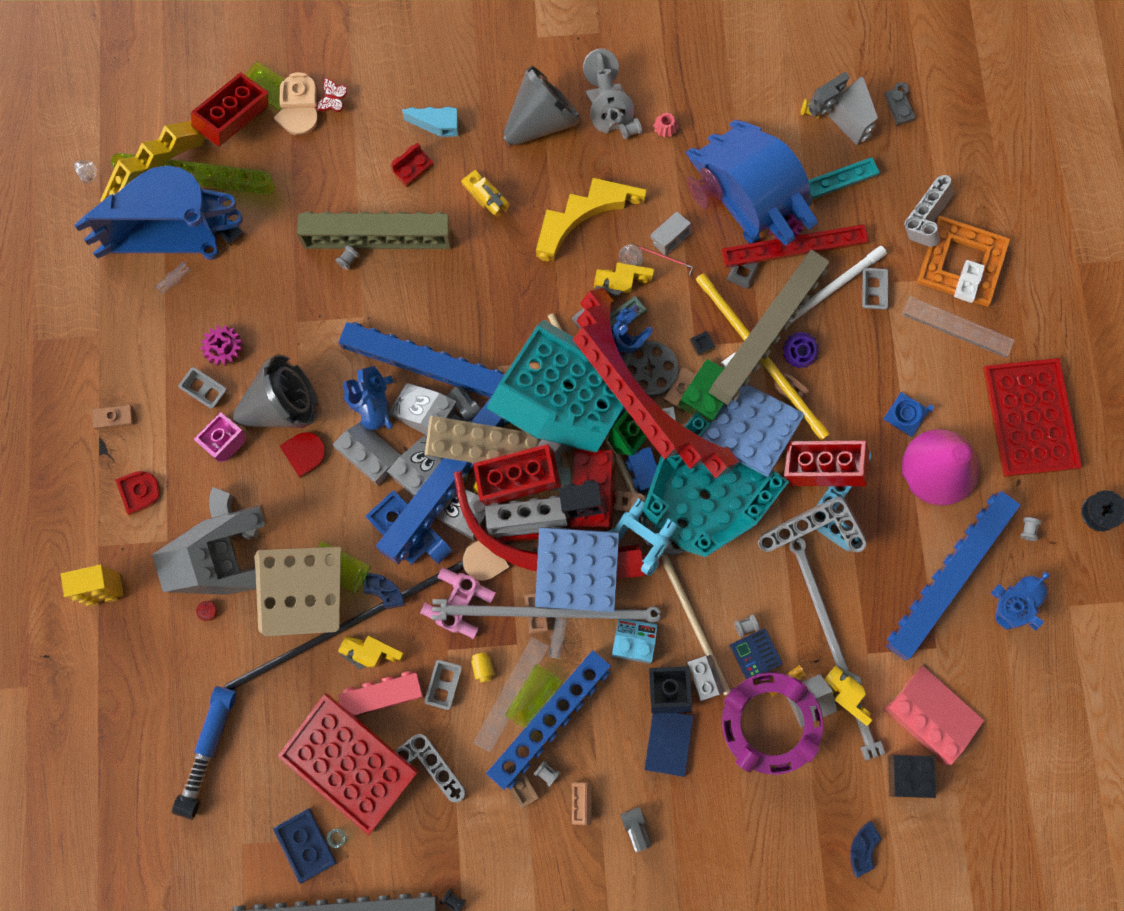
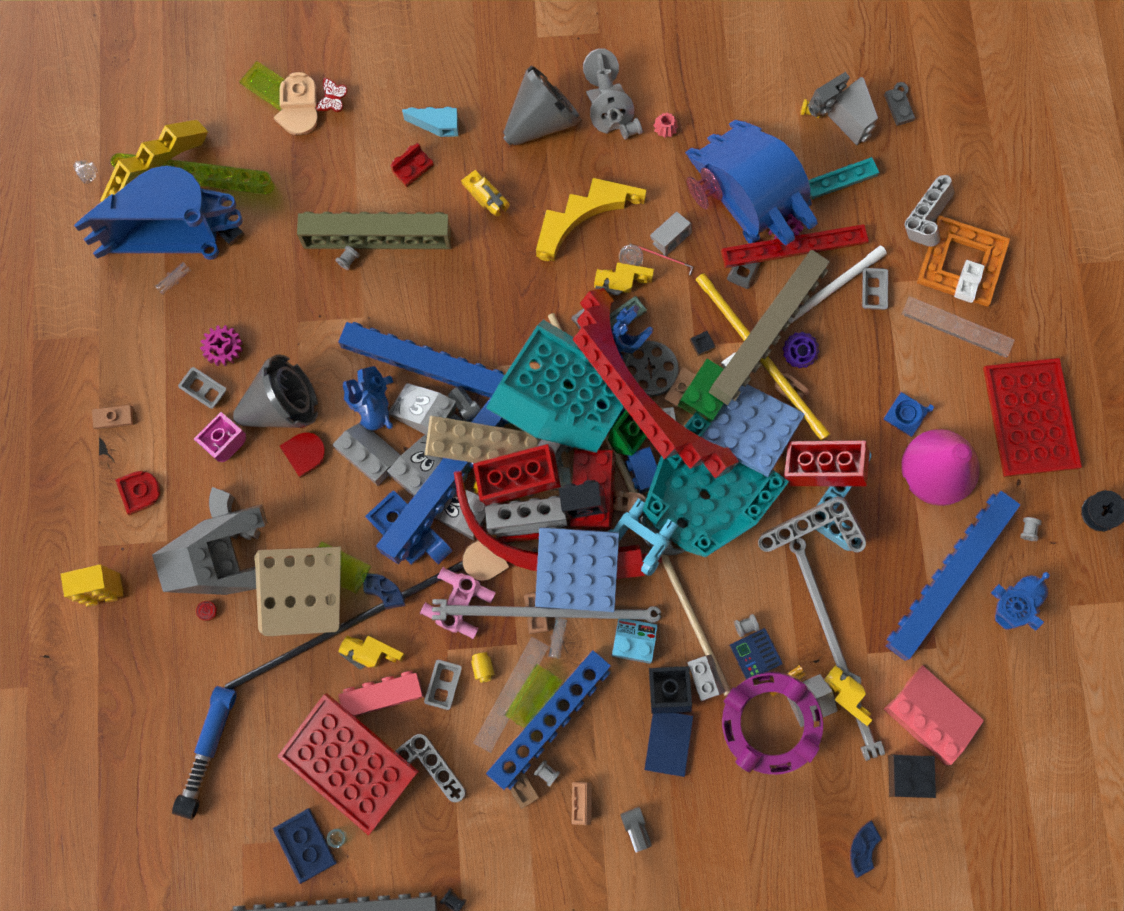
red brick [191,72,269,147] -> none

